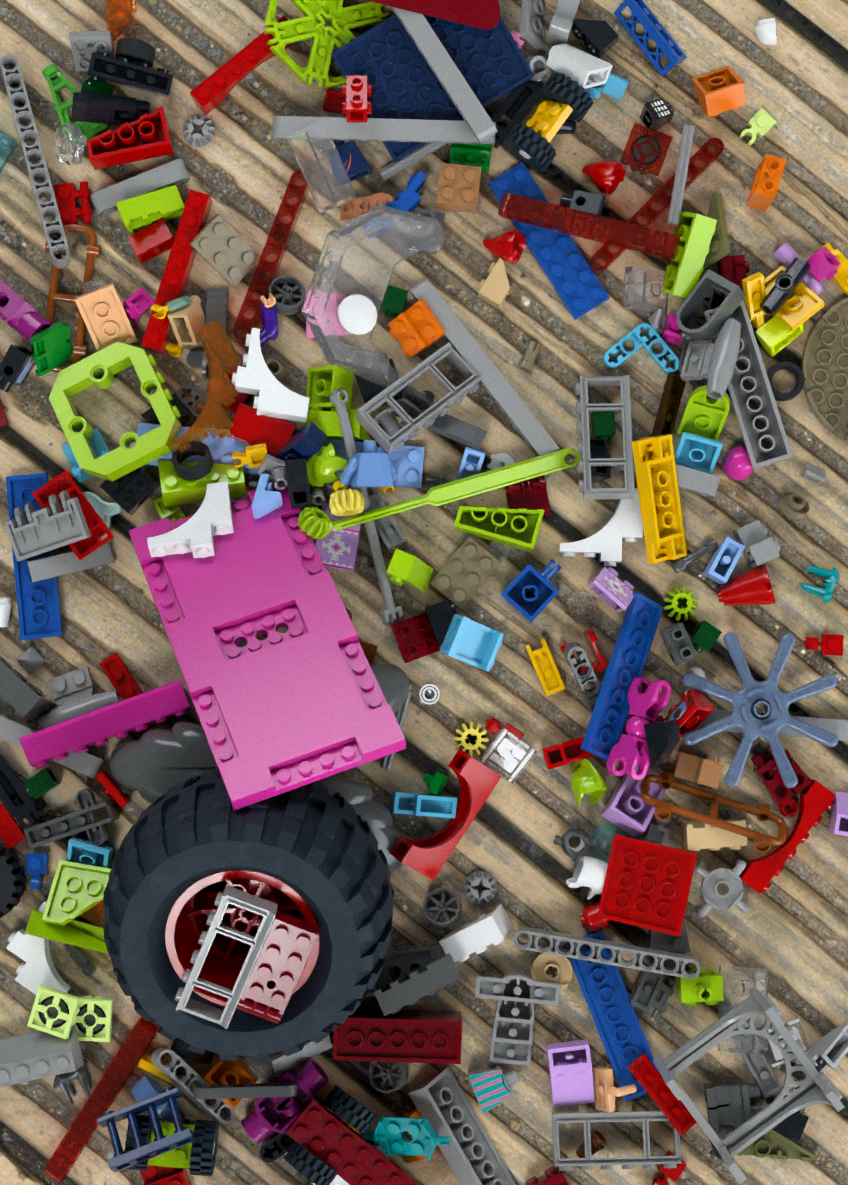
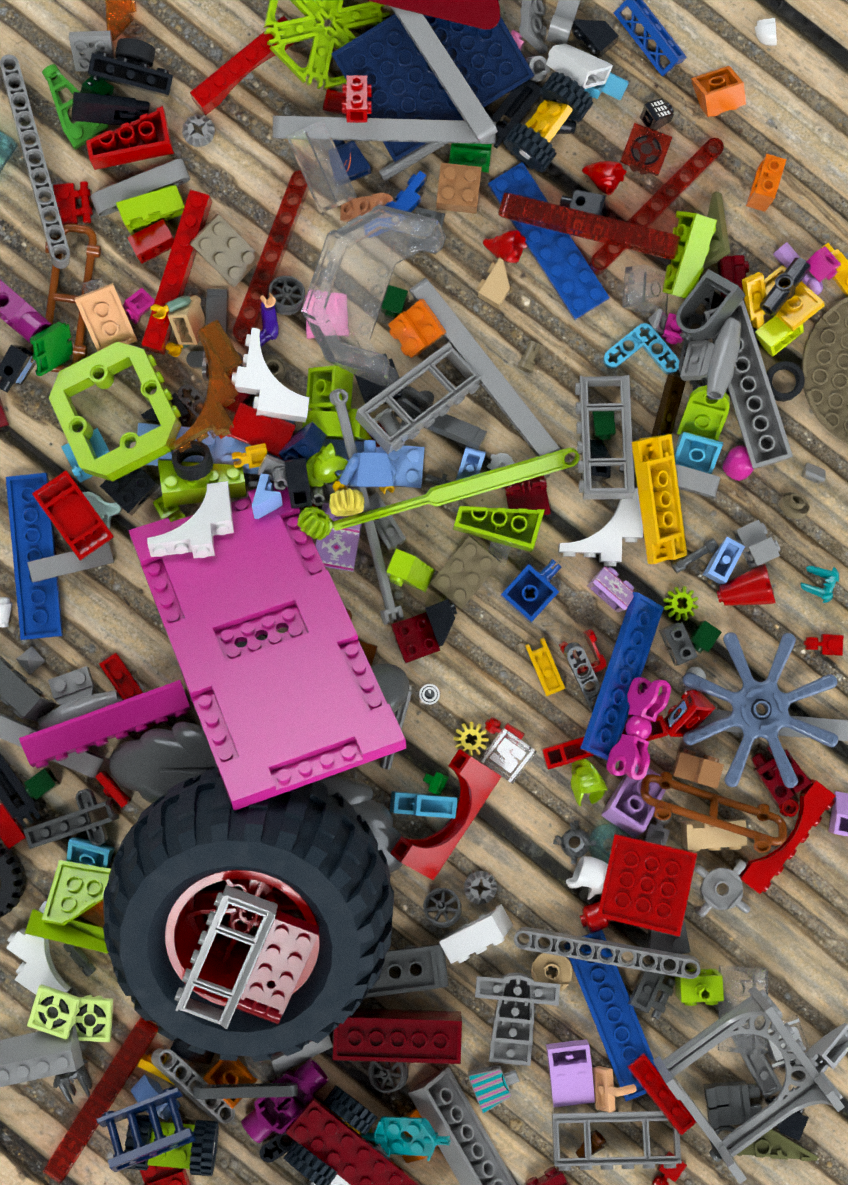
light grey hinge [4,491,91,562] -> none
blue plate [26,853,49,889] -> none
clear plate [54,123,87,165] -> none
white dish [337,294,377,335] -> none
dark grey wedge [373,953,461,1016] -> none
medium azure panel [439,614,504,672] -> none
black slope [644,719,680,766] -> none
light grey axle [668,125,695,226] -> none
yellowish green plate [740,108,776,146] -> none

